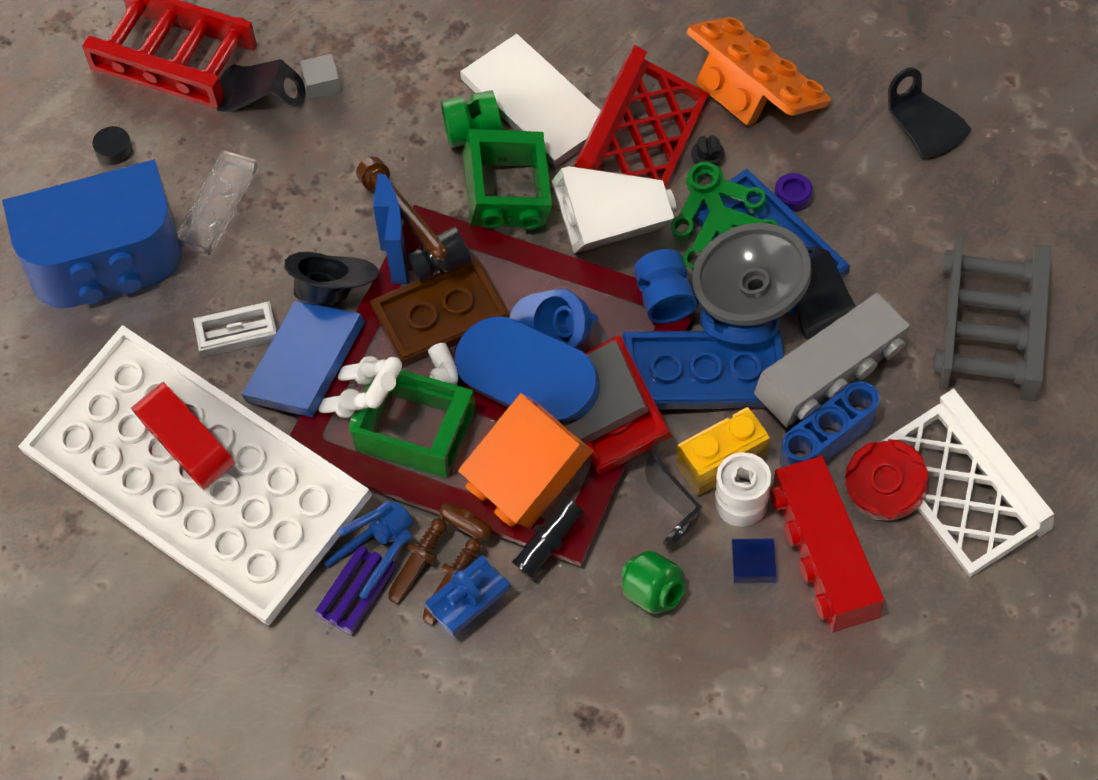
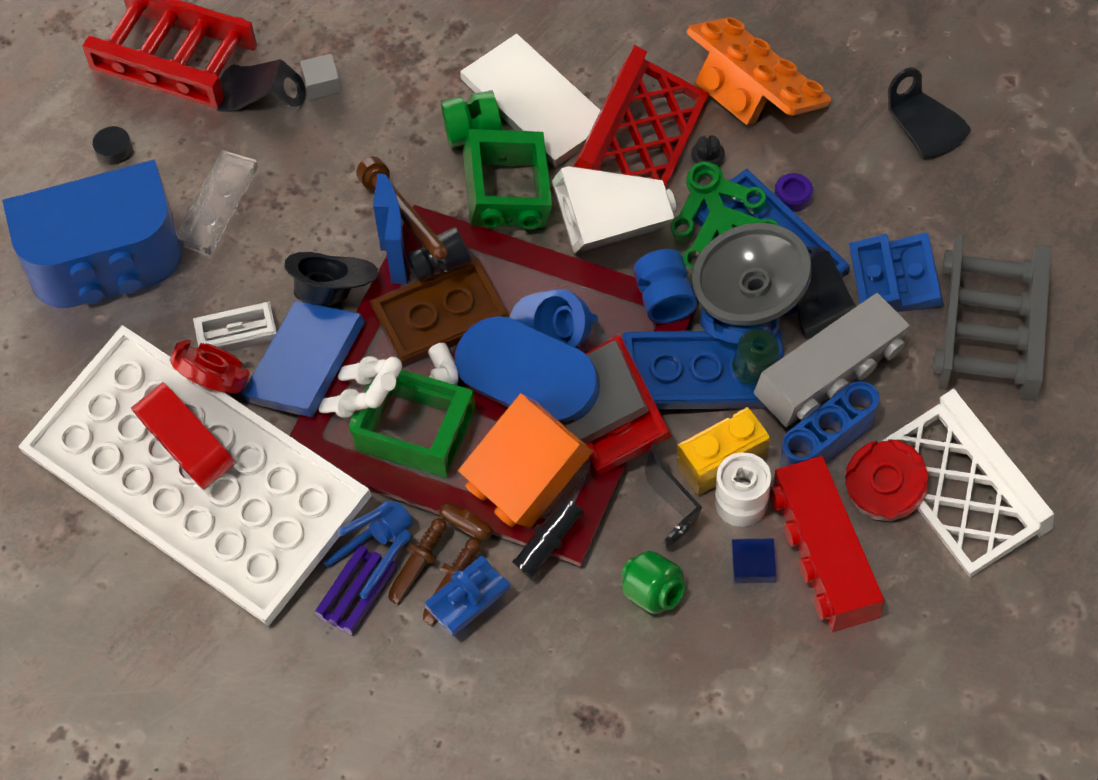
none -> red tile [169,340,250,393]
none -> clear green brick [732,329,779,384]
none -> blue slope [849,232,944,312]

